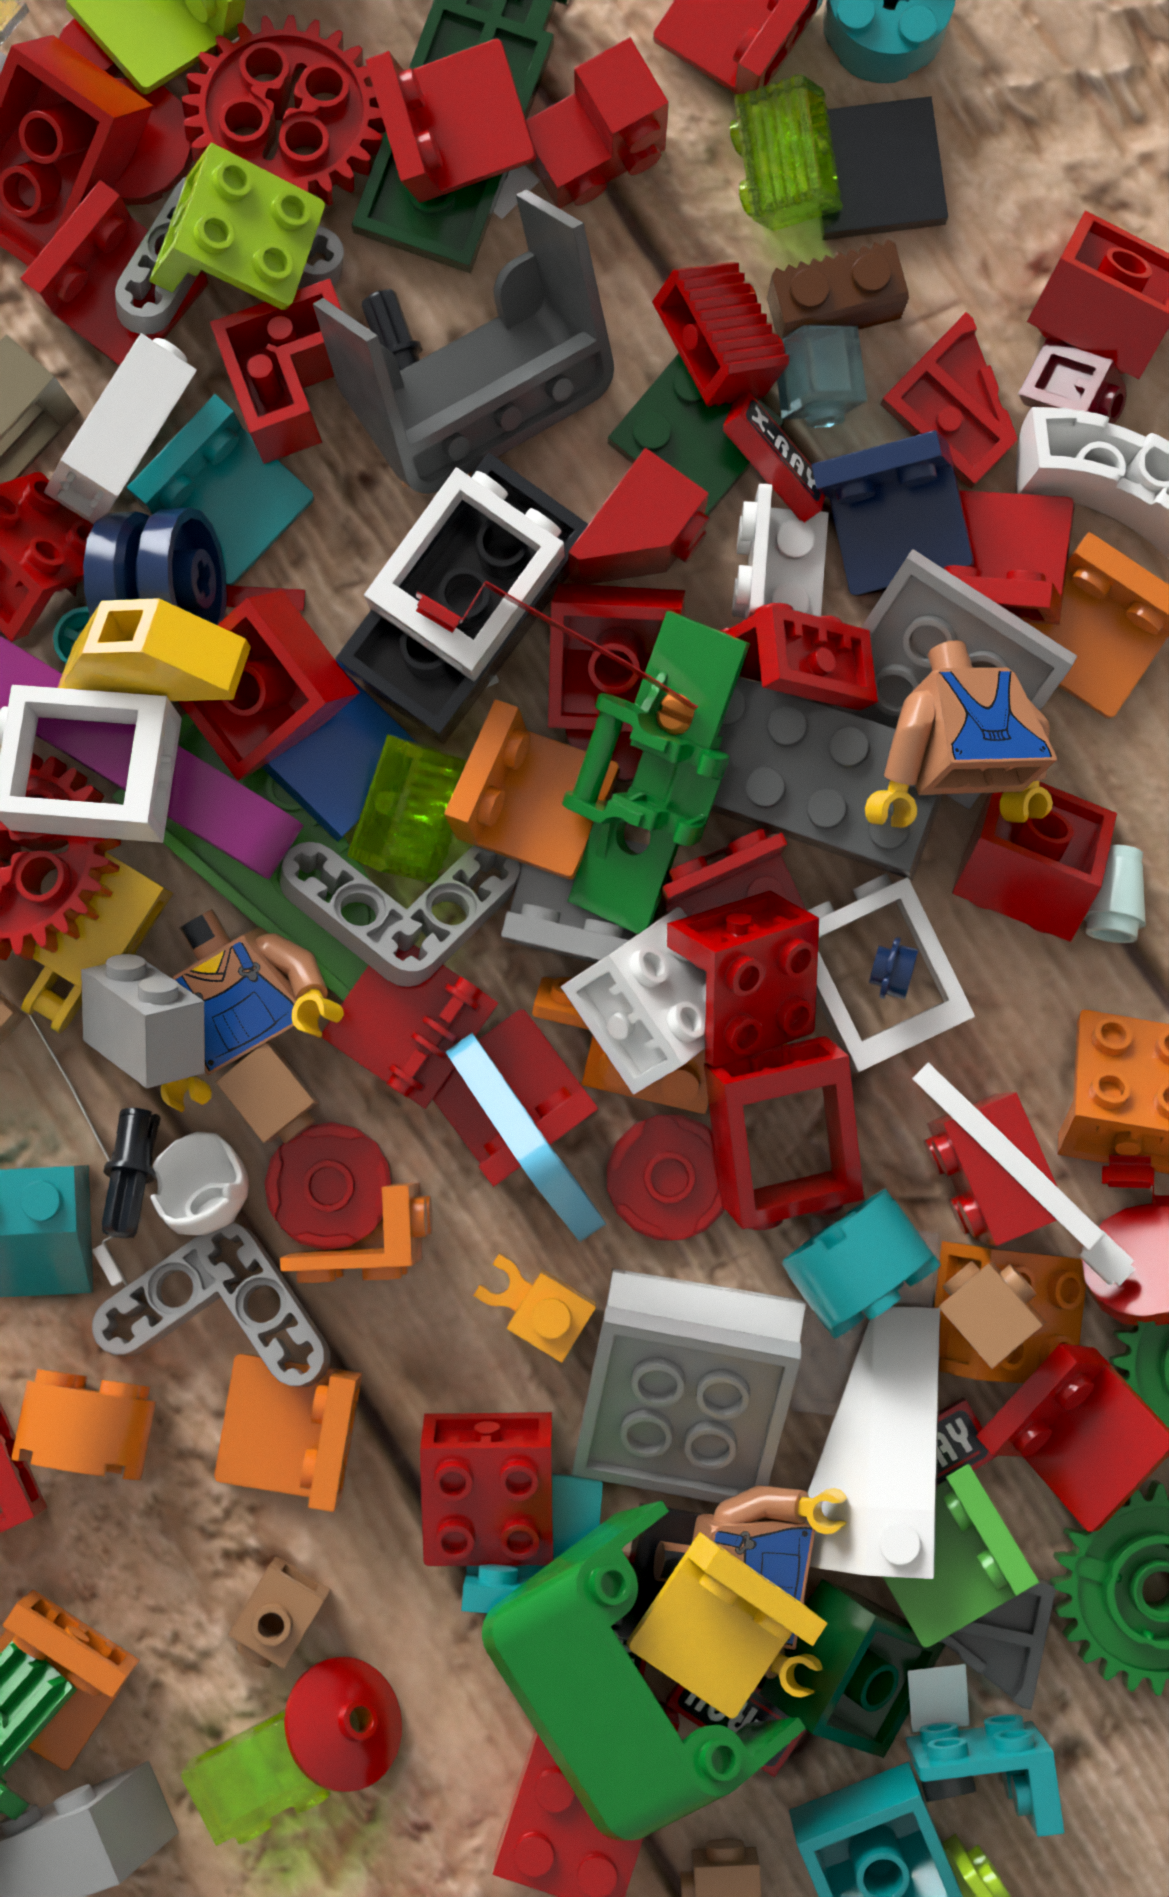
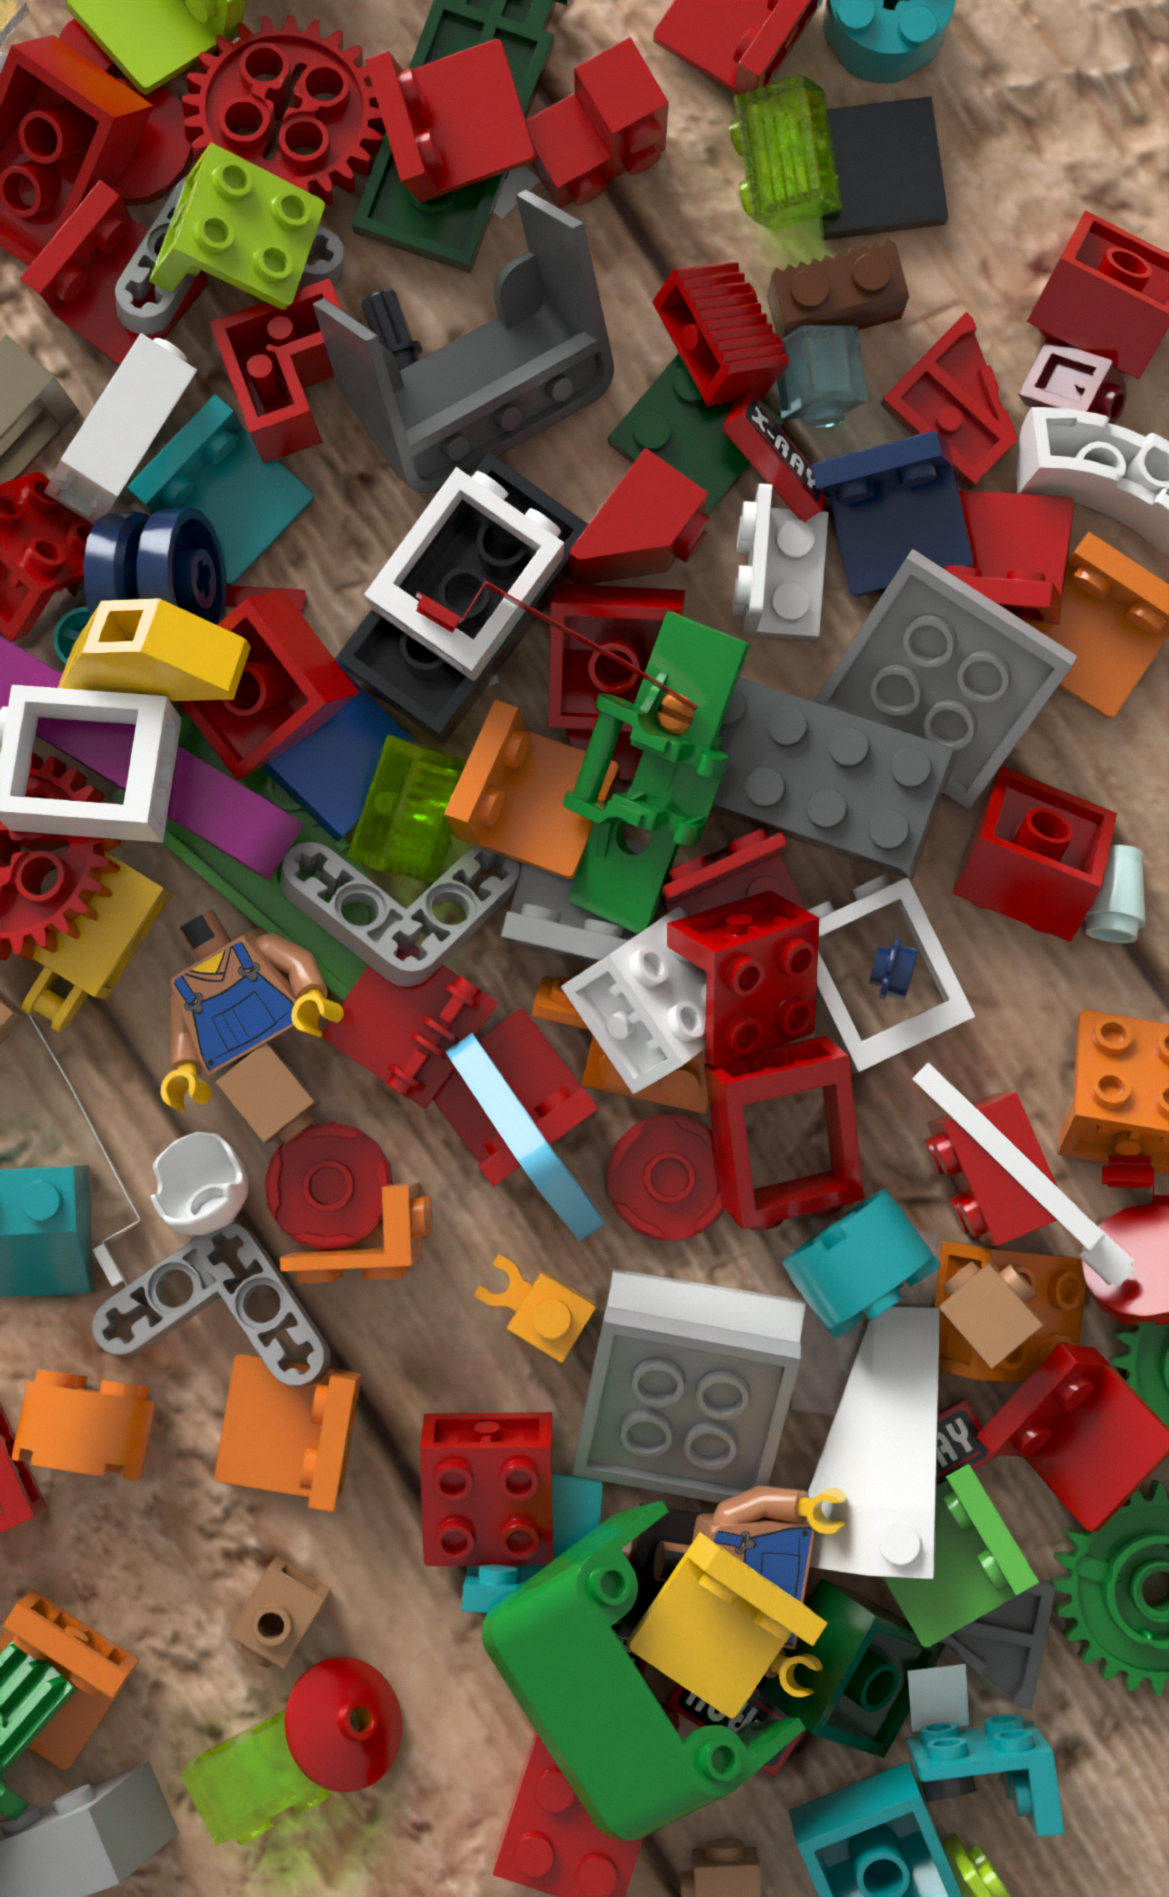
light grey brick [81,954,205,1088] -> none
black axle [102,1108,161,1239] -> none
red bracket [719,603,878,711] -> none
nougat torso [865,640,1057,828] -> none

